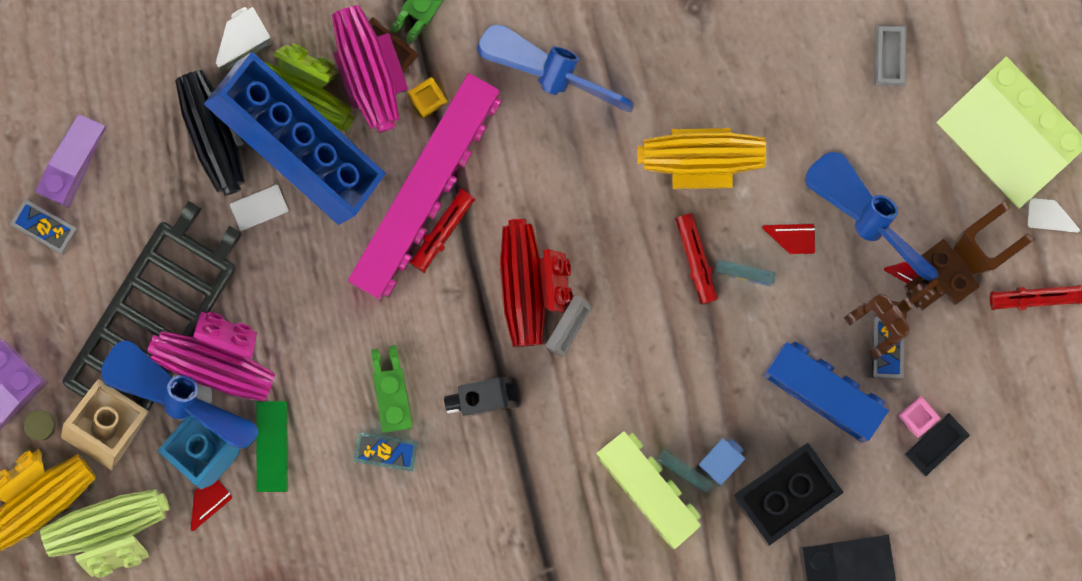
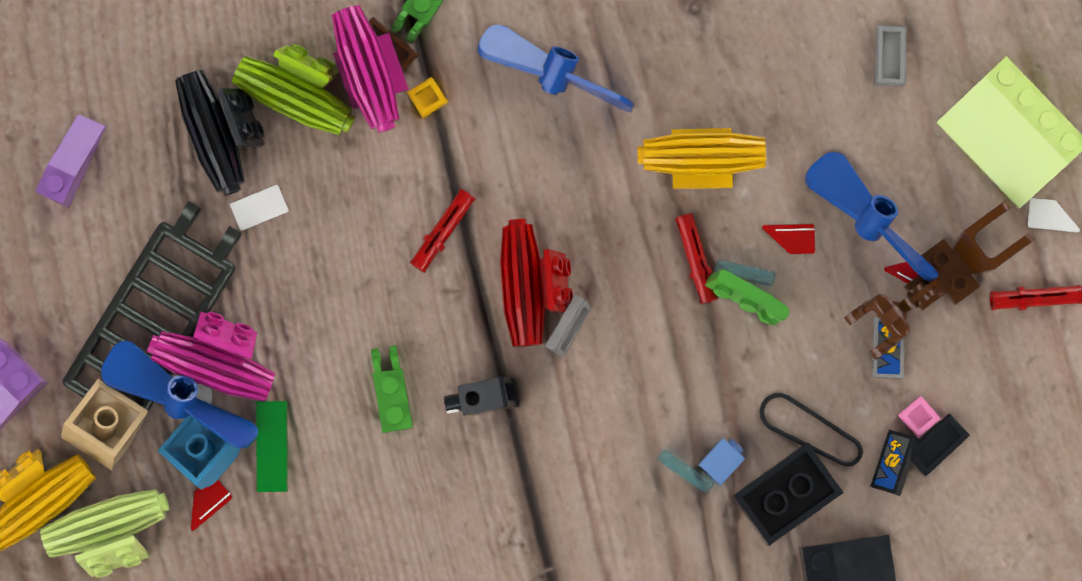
tile [10,199,78,255] -> none
olive tile [24,410,56,441] -> none
blue brick [204,52,386,225] -> none
white slope [216,7,273,72] -> none
dark pink brick [348,73,502,301] -> none
tile [353,432,419,472] -> none
yellowish green slope [595,431,701,549] -> none
blue brick [762,341,889,443] -> none
none -> bright green hinge [705,269,789,326]
none -> black piece [760,393,863,467]
none -> tile [870,429,919,496]

